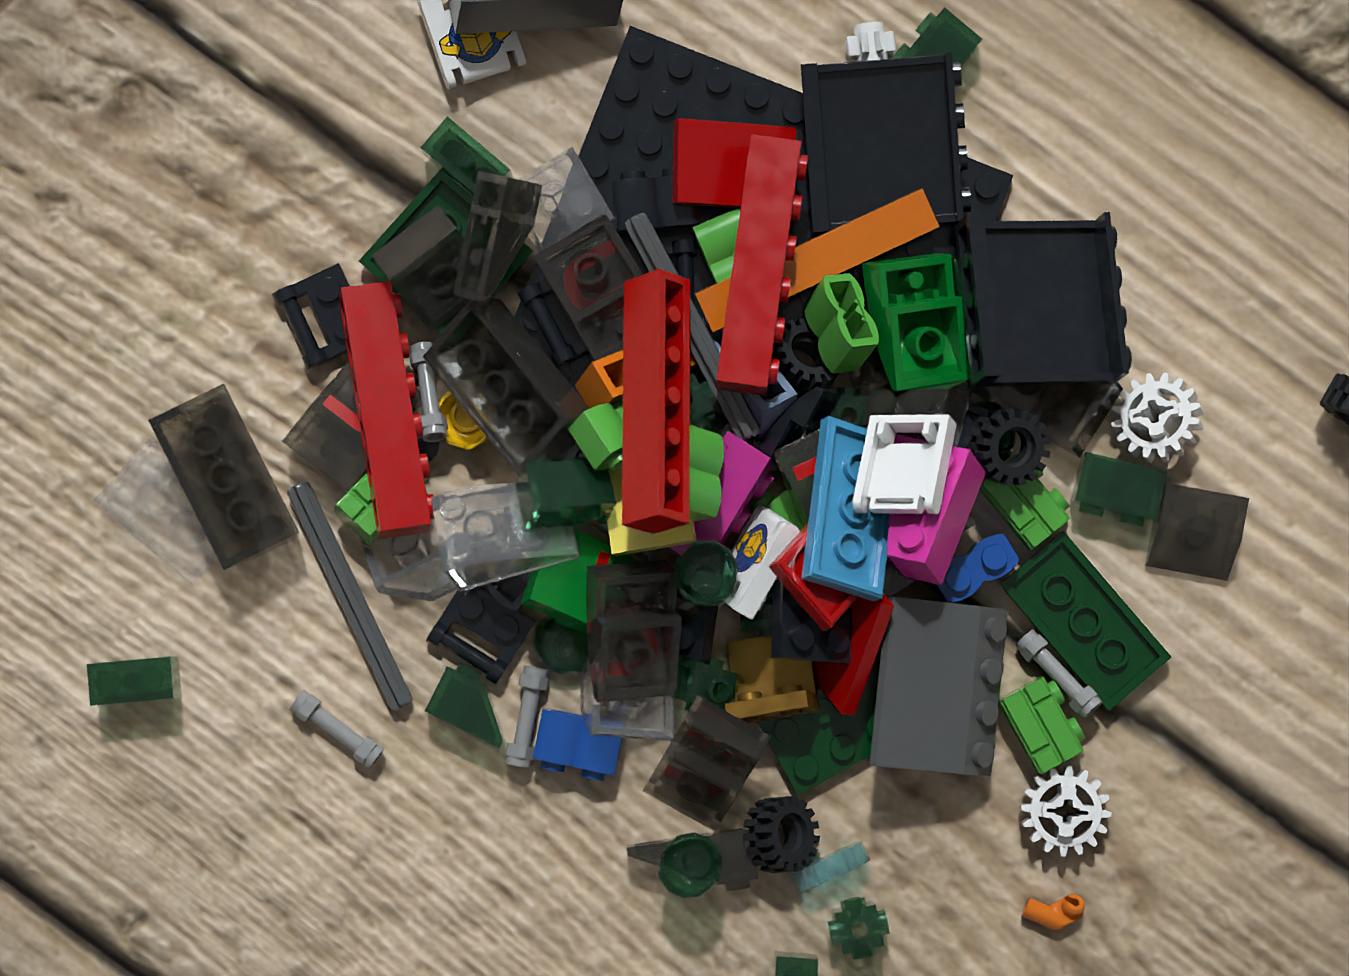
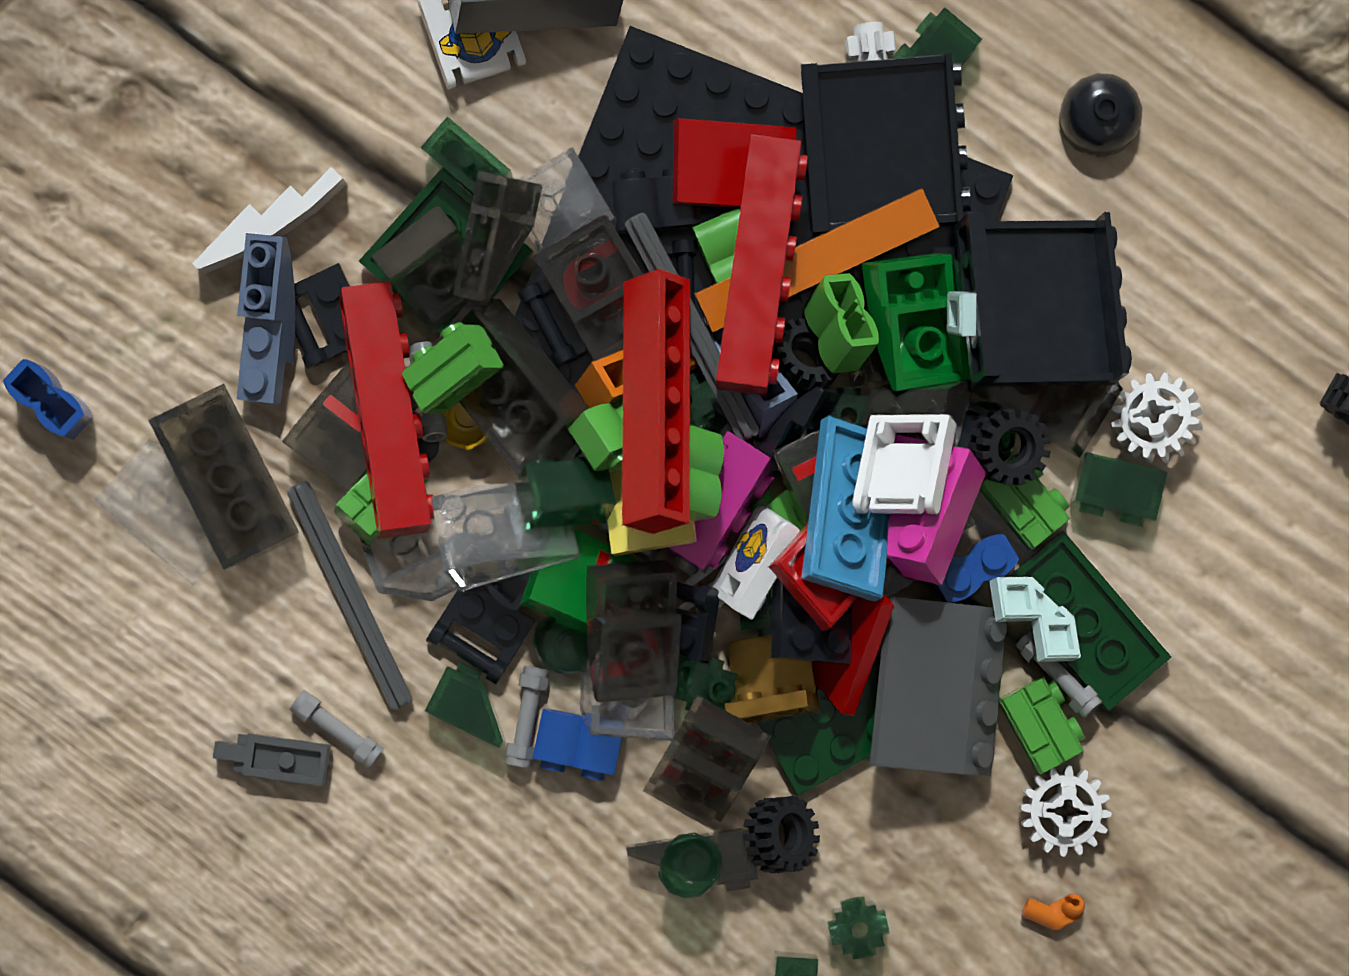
clear green brick [87,656,181,706] -> none
clear green hair [674,540,739,607] -> none
clear light blue beam [790,841,871,892] -> none
clear smoke slope [1145,483,1249,581] -> none
none -> blue brick [3,359,93,440]
none -> white slope [192,167,347,274]
none -> dark grey hinge [213,733,332,787]
none -> sand blue slope [237,233,296,404]
none -> bright green brick [402,323,503,414]
none -> light aqua tile [947,291,976,336]
none -> light aqua tile [989,577,1081,662]
none -> black cylinder [1059,73,1142,157]

